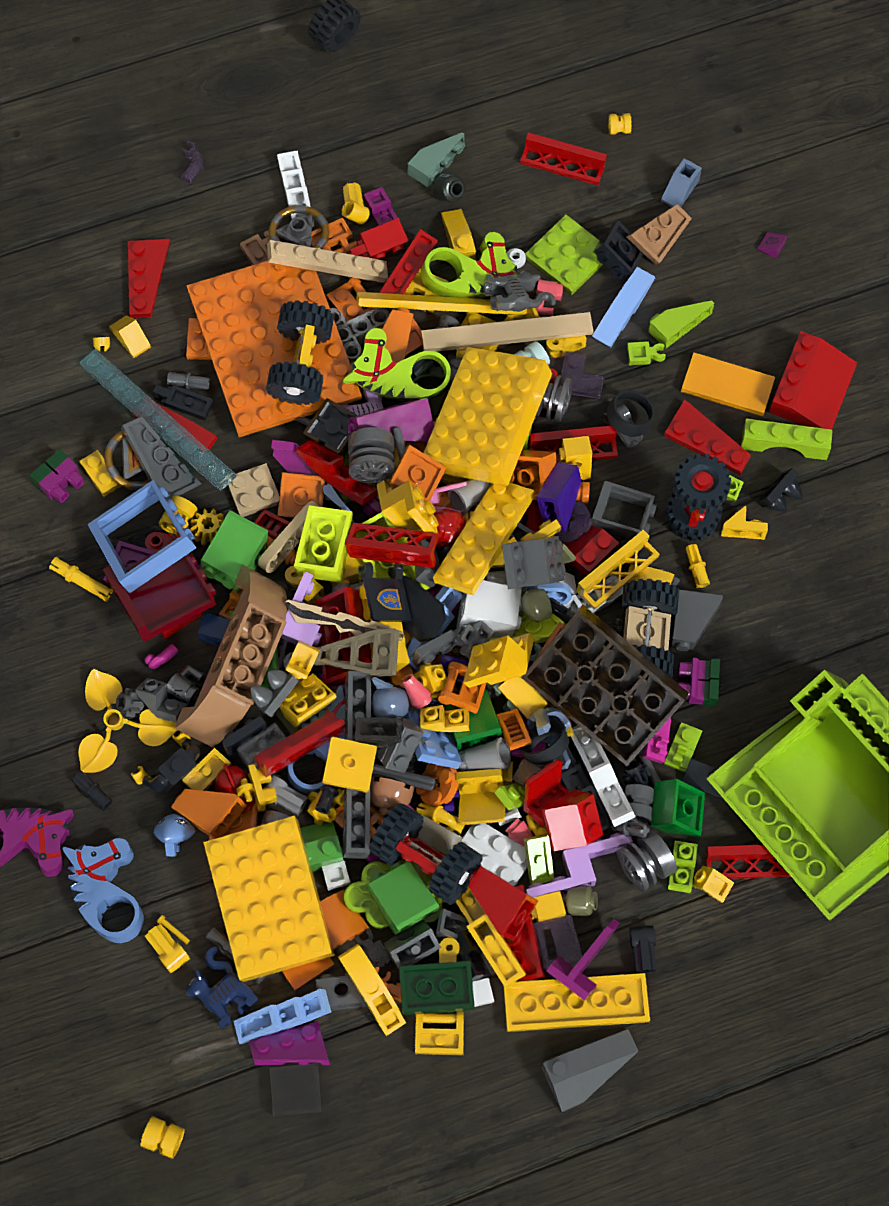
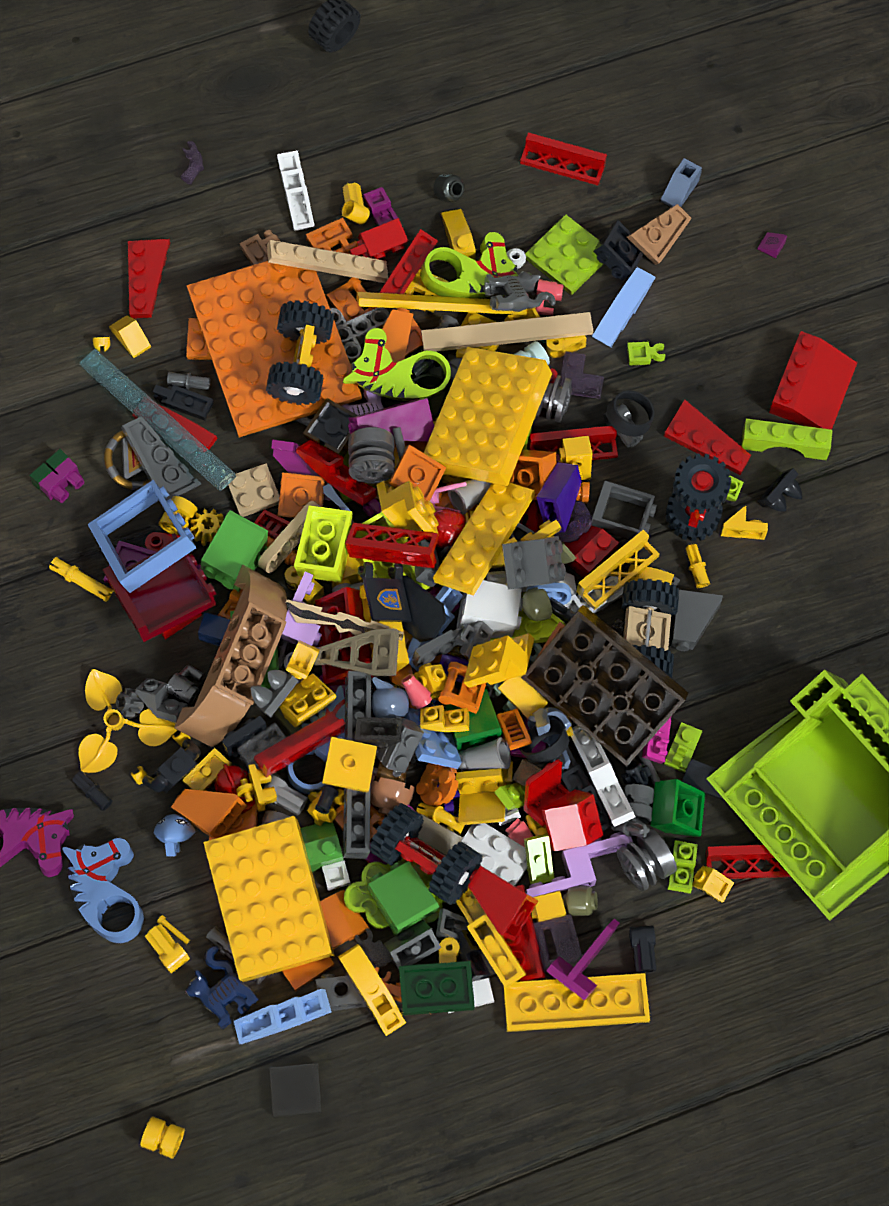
yellow plate [79,450,121,497] -> none
dark pink arm [145,644,178,669] -> none
magenta wing [249,1021,330,1065] -> none
flat silver piece [269,205,329,249] -> none
dark grey axle [372,764,435,791] -> none
sand green slope [408,133,465,187] -> none
yellow plate [415,1012,464,1055] -> none
dark grey wedge [542,1029,638,1112] -> none
yellow wheel [608,113,631,135] -> none
lime slope [648,300,714,349] -> none
hips [678,658,720,707] -> none
light orange tile [681,353,775,416] -> none

